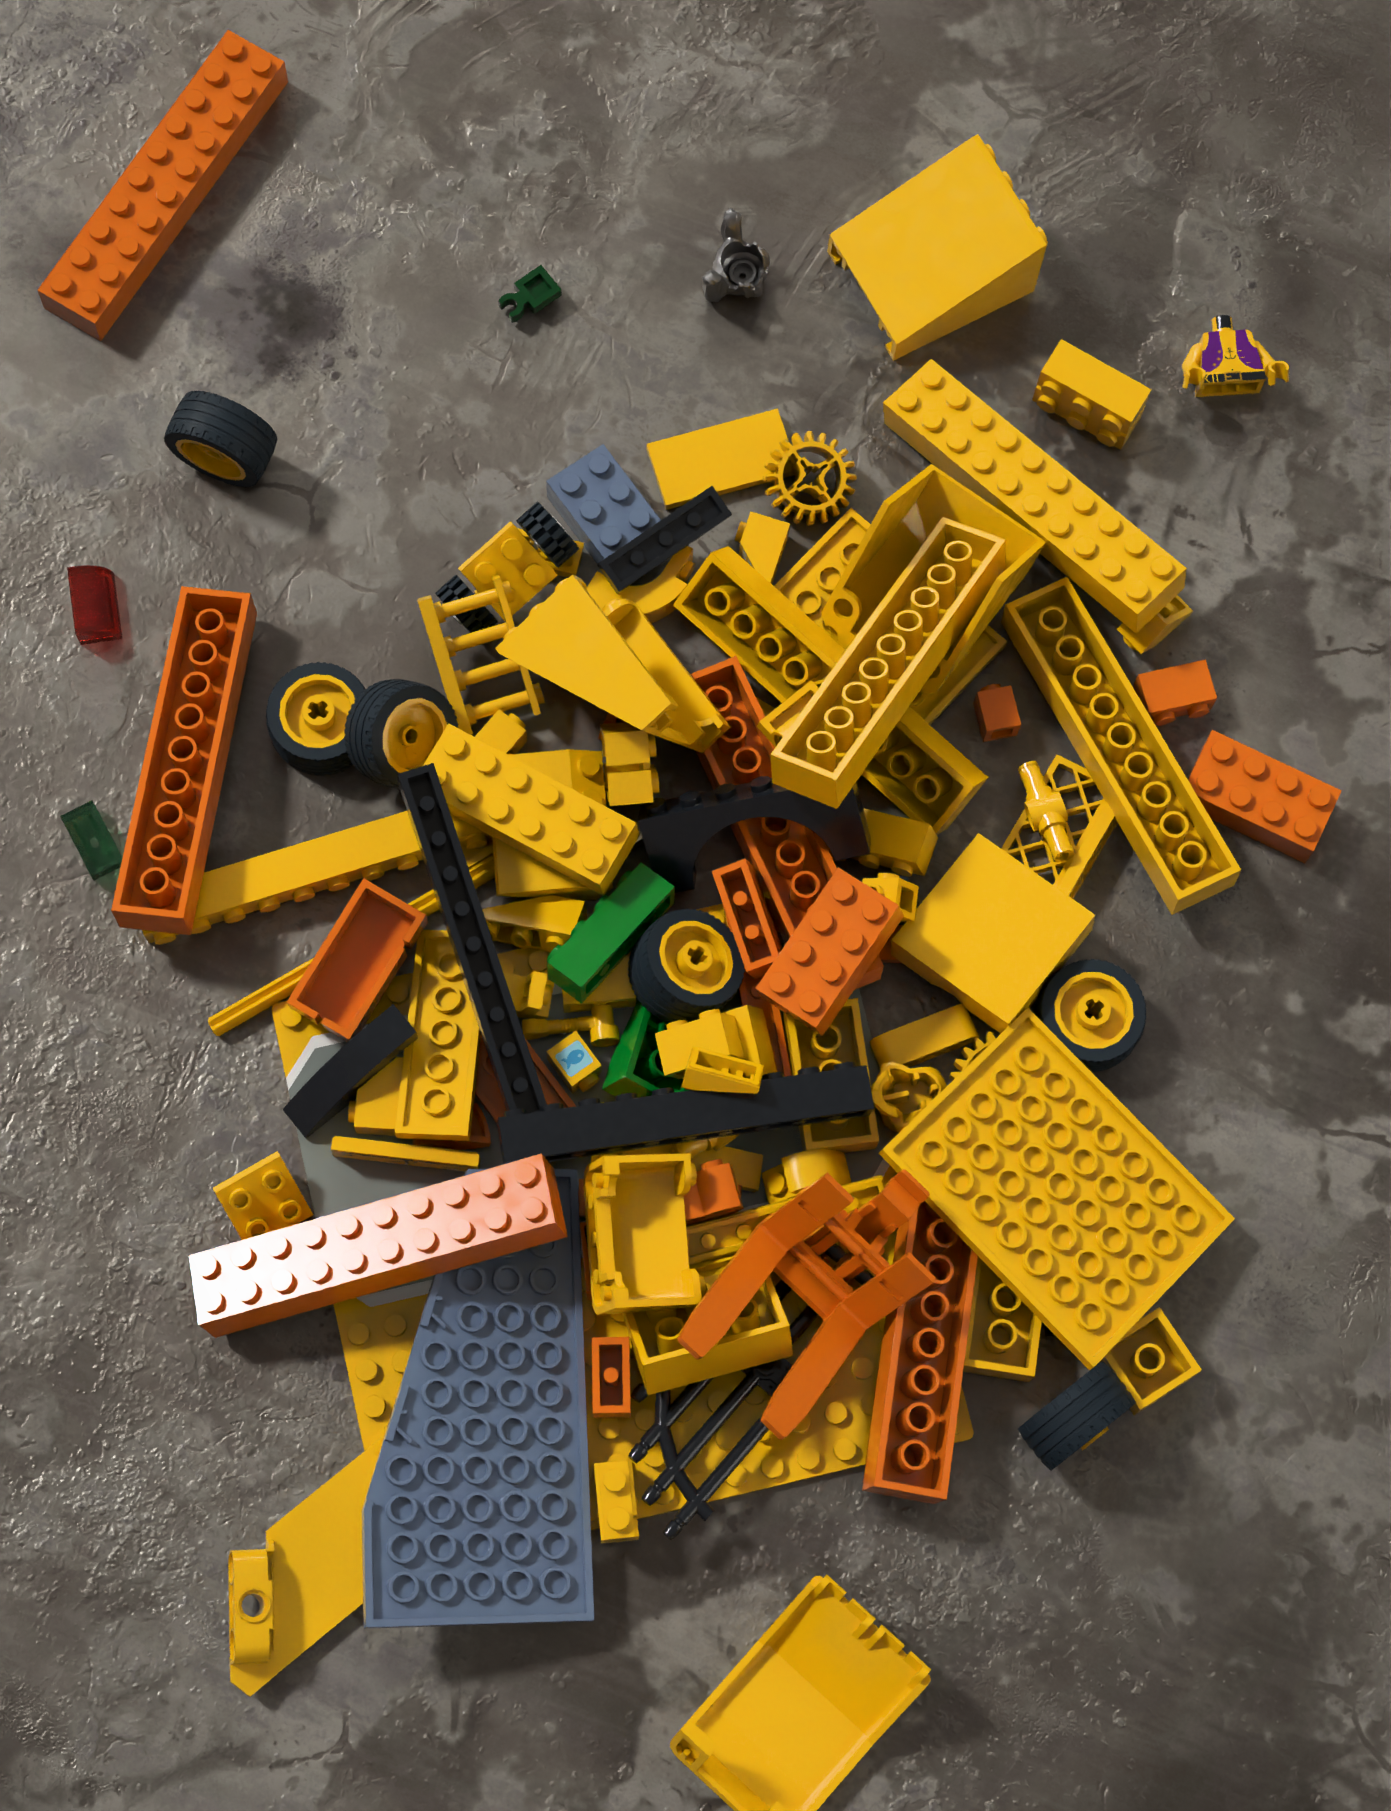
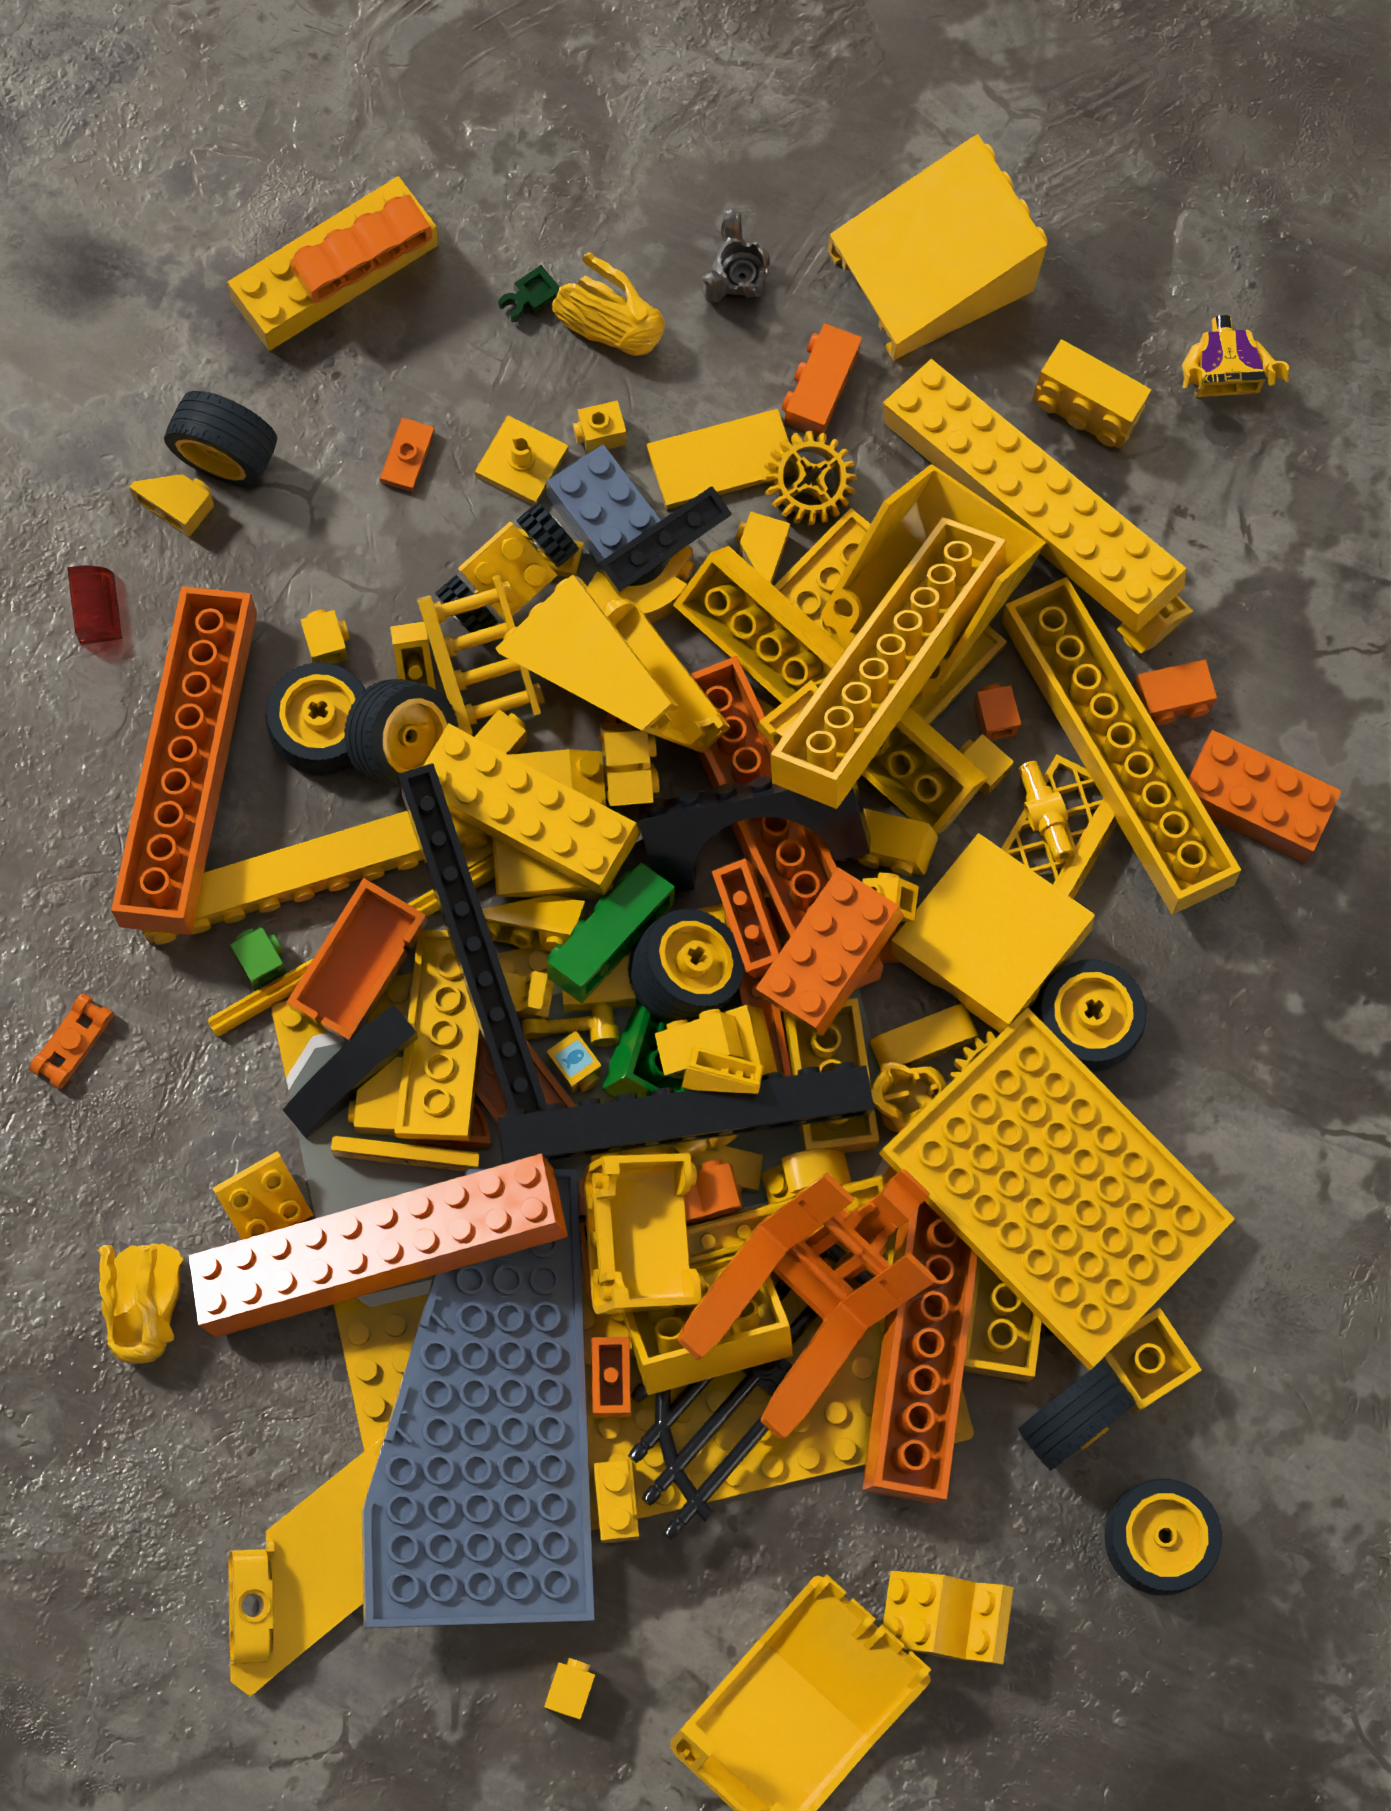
orange brick [37,30,288,341] -> none
clear green piece [60,800,123,880] -> none
none -> orange plate [29,993,114,1090]
none -> yellow hair [98,1243,184,1364]
none -> yellow slope [129,474,214,538]
none -> yellow brick [227,176,439,351]
none -> bright green brick [230,927,286,990]
none -> orange brick [290,195,432,304]
none -> yellow brick [300,610,350,664]
none -> orange plate [380,417,435,493]
none -> yellow slope [390,622,436,689]
none -> yellow tile [475,415,569,505]
none -> yellow brick [544,1658,595,1721]
none -> yellow hair [552,253,665,356]
none -> yellow brick [573,400,626,454]
none -> orange brick [781,323,862,437]
none -> yellow bracket [883,1571,1014,1665]
none -> yellow brick [959,734,1014,797]
none -> wheel [1104,1479,1222,1596]

